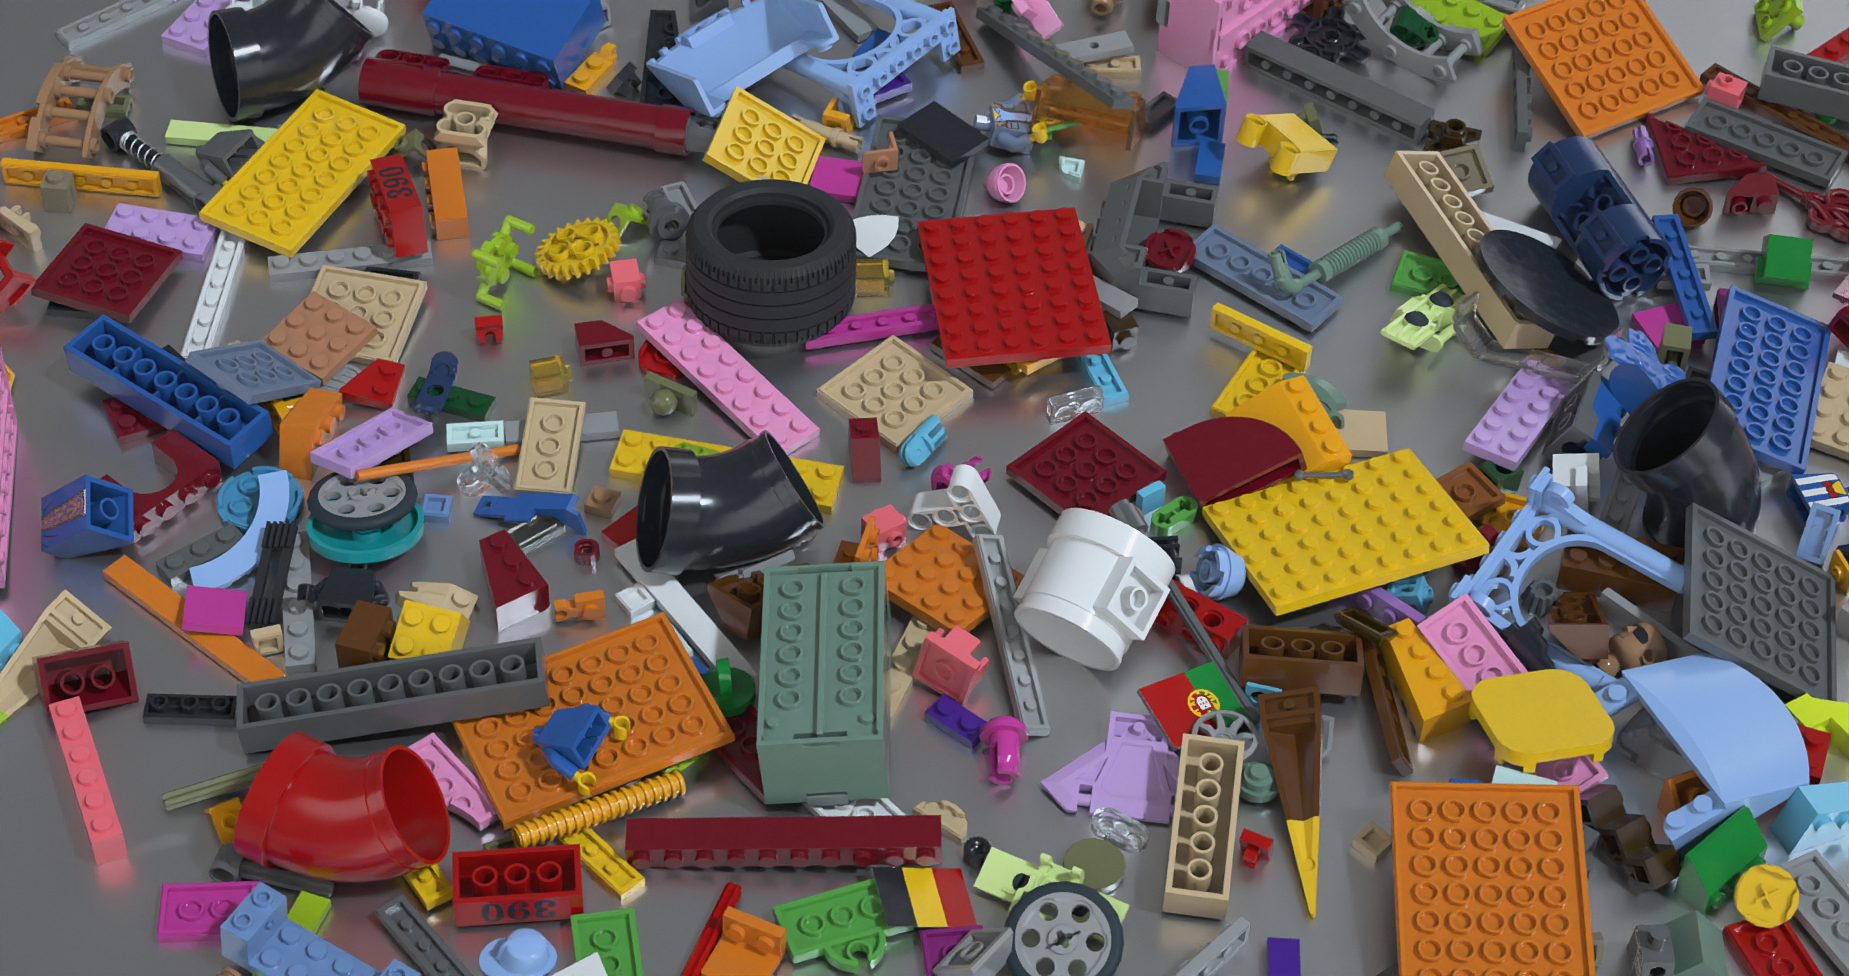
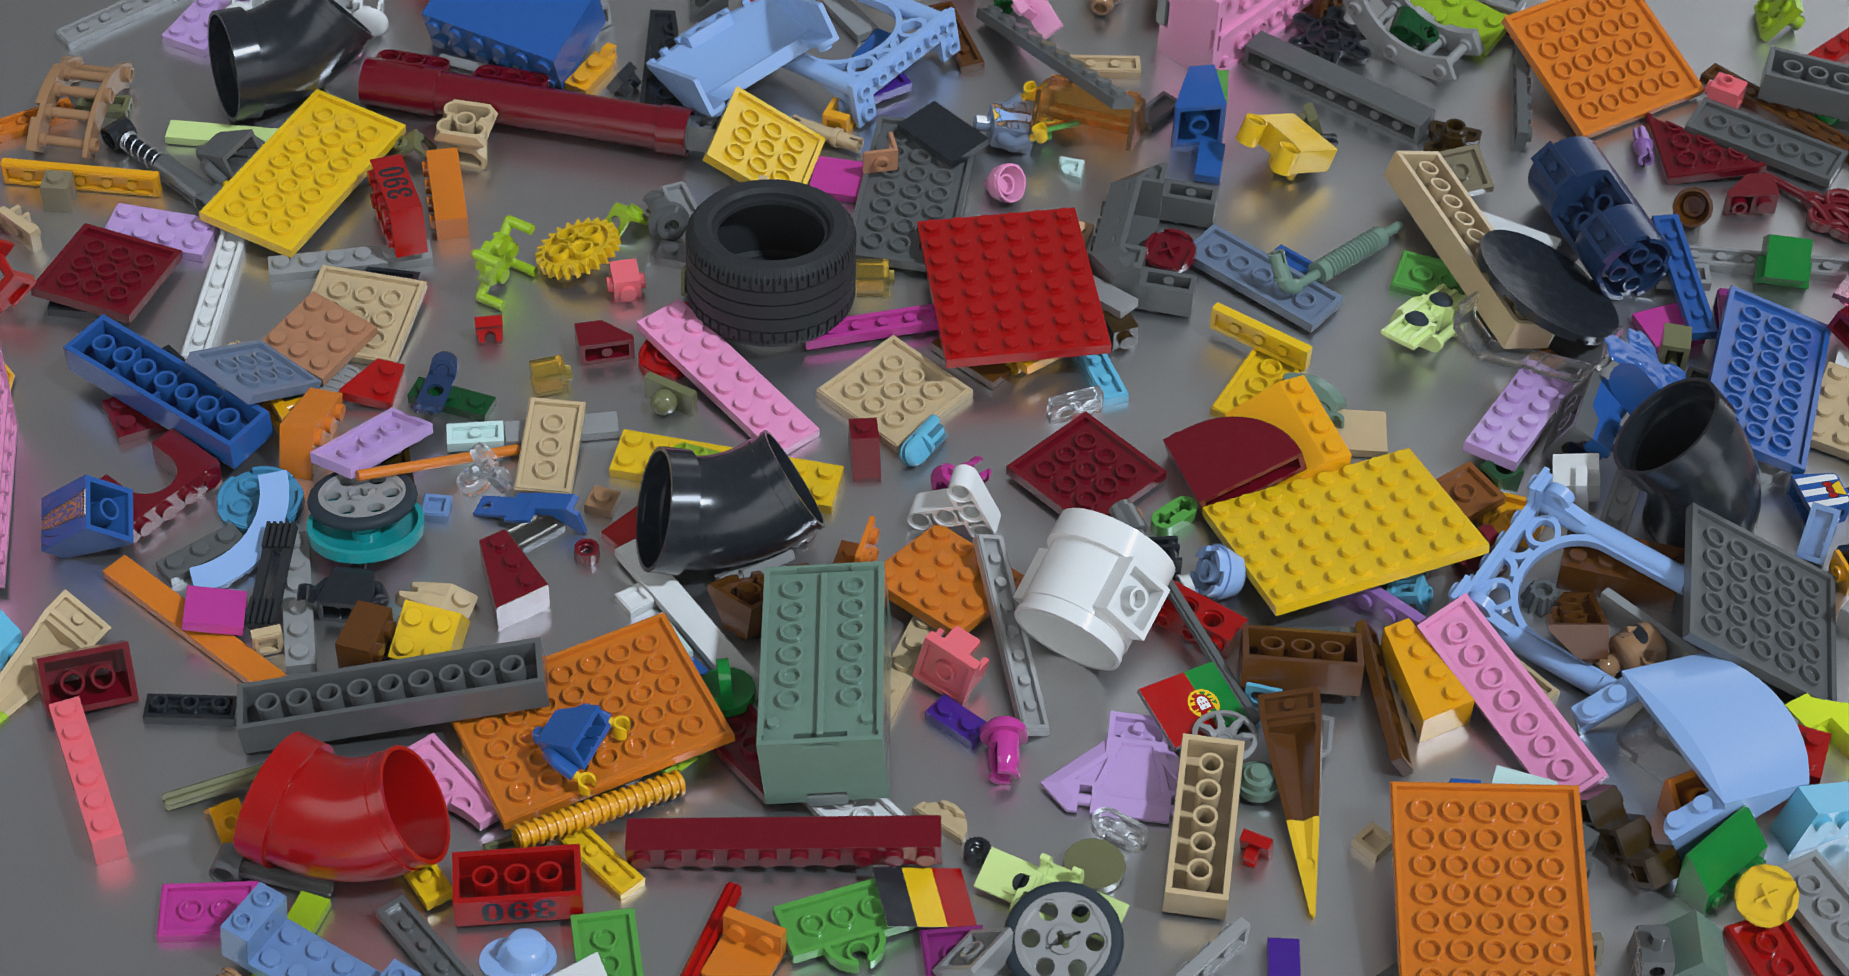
orange plate [553,589,606,622] -> none
white sticker [853,215,899,257] -> none
coral brick [861,504,908,553] -> none
light grey tile [1056,30,1134,63] -> none
medium azure tile [1135,480,1166,515] -> none
dark grey hinge [1294,469,1354,481] -> none
dark brown tile [1334,607,1398,645] -> none
yellow tile [1469,669,1615,773] -> none
black rock [1500,617,1556,672] -> none

